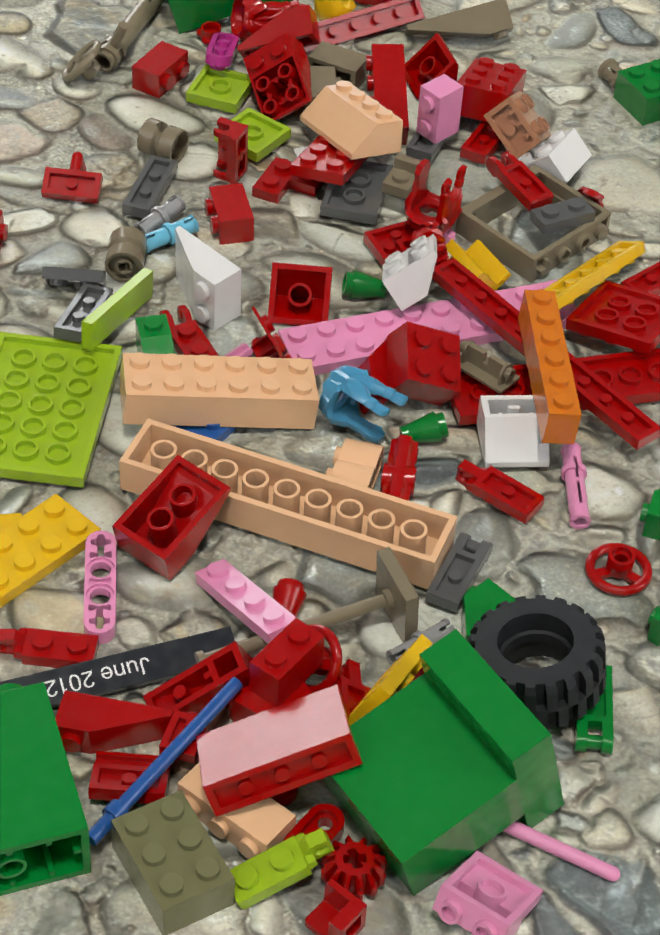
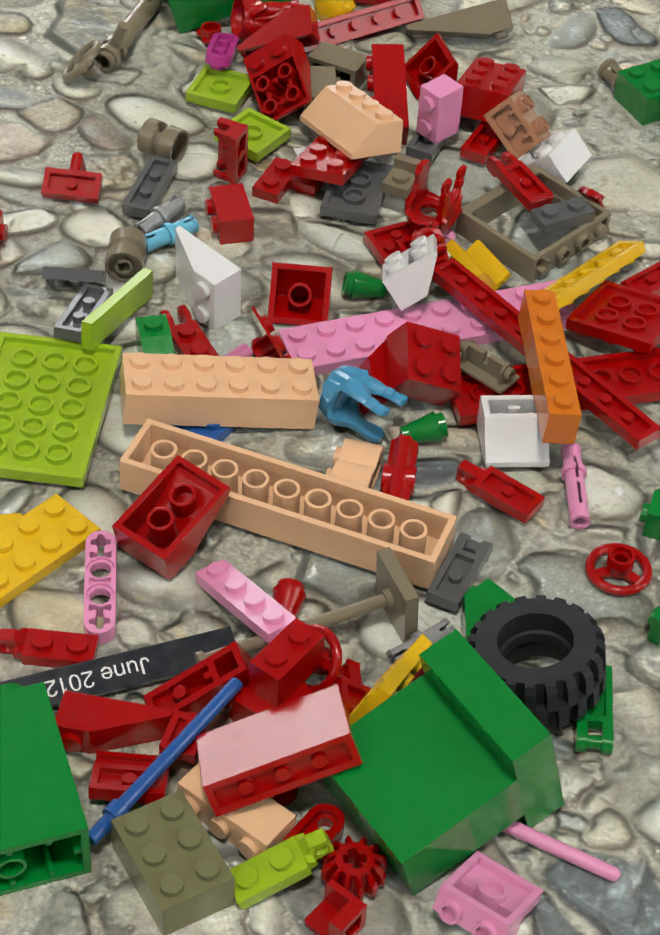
red piece [132,41,190,98] -> none

